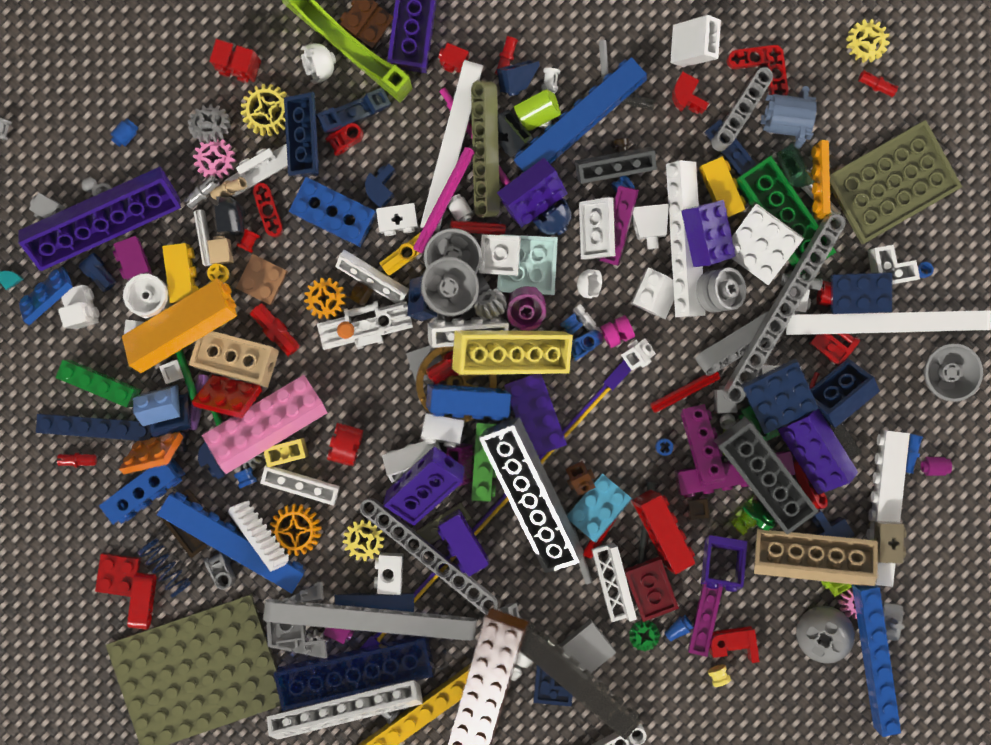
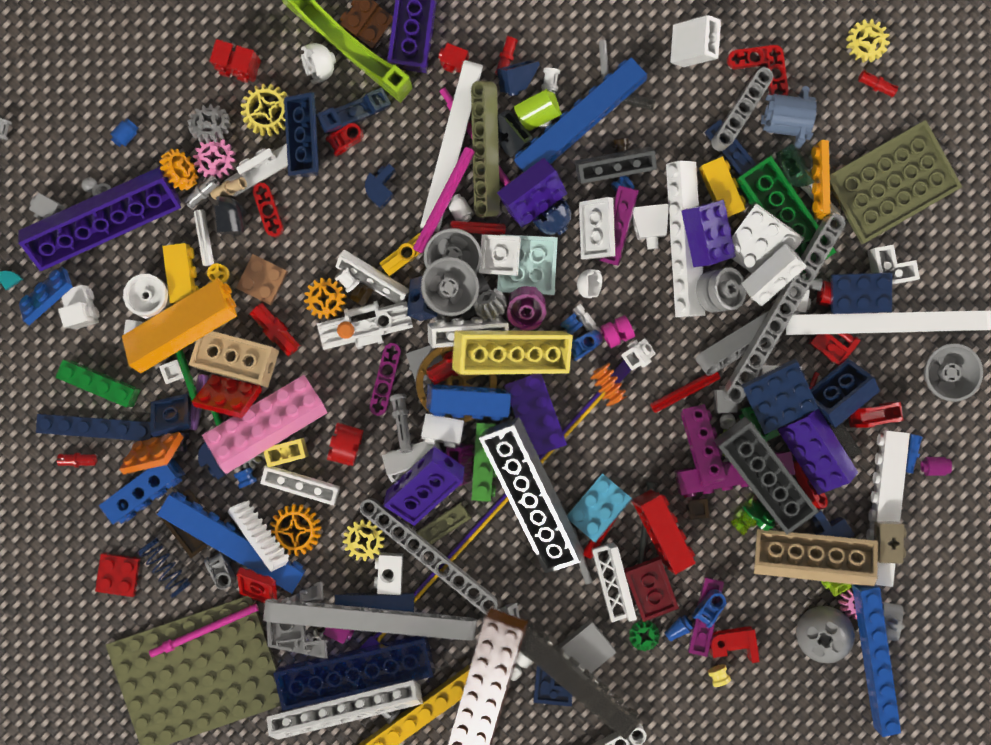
dark blue piece [78,252,117,292] -> none
magenta brick [113,236,153,281] -> none
red beam [127,572,157,630] -> none
medium blue slope [133,385,180,426] -> none
tan brick [208,236,234,264] -> none
red bush [236,228,260,253] -> none
blue brick [289,177,377,248] -> none
white brick [376,203,419,236] -> none
dark purple brick [437,509,489,577] -> none
reddish brown brick [565,461,596,496] -> none
white slope [630,267,674,319] -> none
blue bush [655,438,674,456] -> none
red brick [672,71,709,114] -> none
dark purple window [701,535,747,592] -> none
blue hinge [918,262,934,278] -> none
none -> dark pink bar [149,604,259,657]
none -> light orange gear [159,149,199,191]
none -> red plate [237,567,277,603]
none -> white bush [334,267,360,293]
none -> magenta beam [369,343,401,416]
none -> light grey pin [390,394,413,453]
none -> orange piece [590,363,627,406]
none -> blue piece [692,589,726,628]
none -> white brick [741,244,807,306]
none -> red piece [849,401,904,428]

